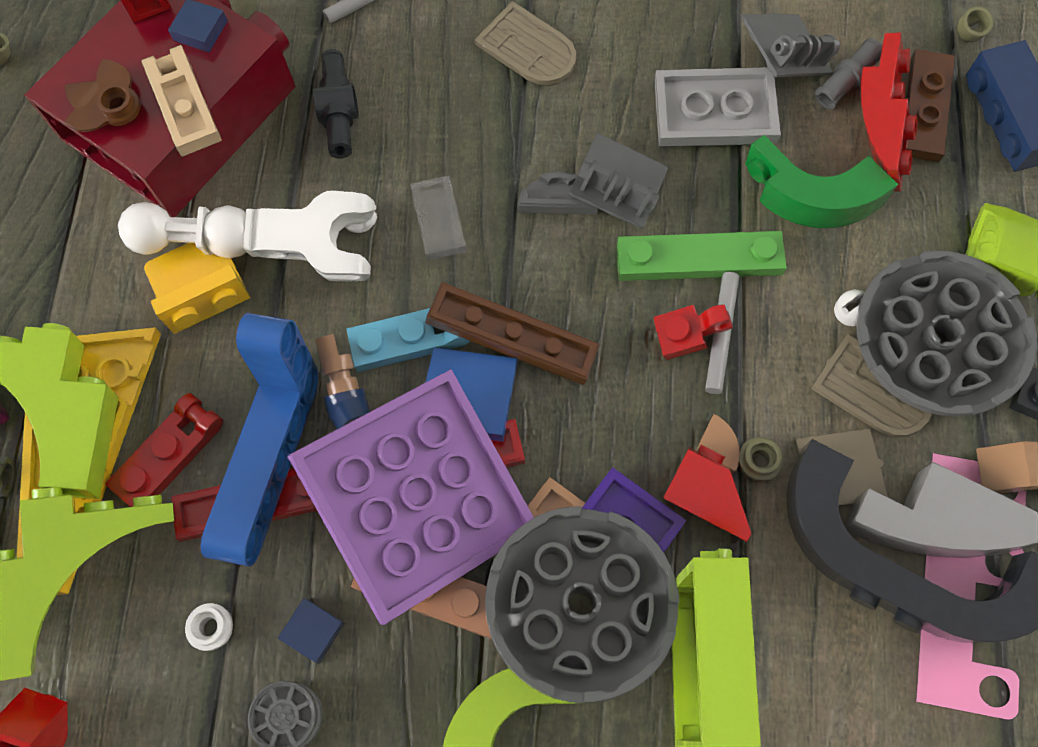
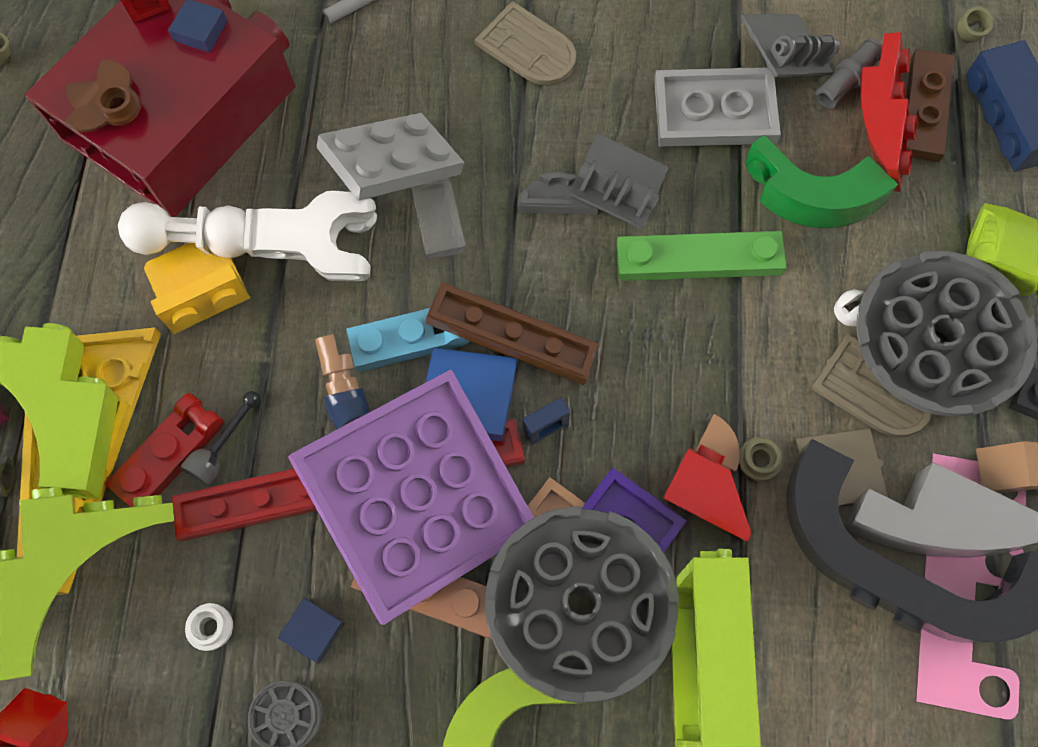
tan plate [142,45,222,156] -> none
blue beam [201,313,319,567] -> none
black pin [313,49,359,159] -> none
red plate [653,304,733,360] -> none
light grey bar [705,272,739,394] -> none
none -> hinge [180,391,260,487]
none -> light grey plate [317,113,464,201]
none -> dark blue tile [523,397,570,445]

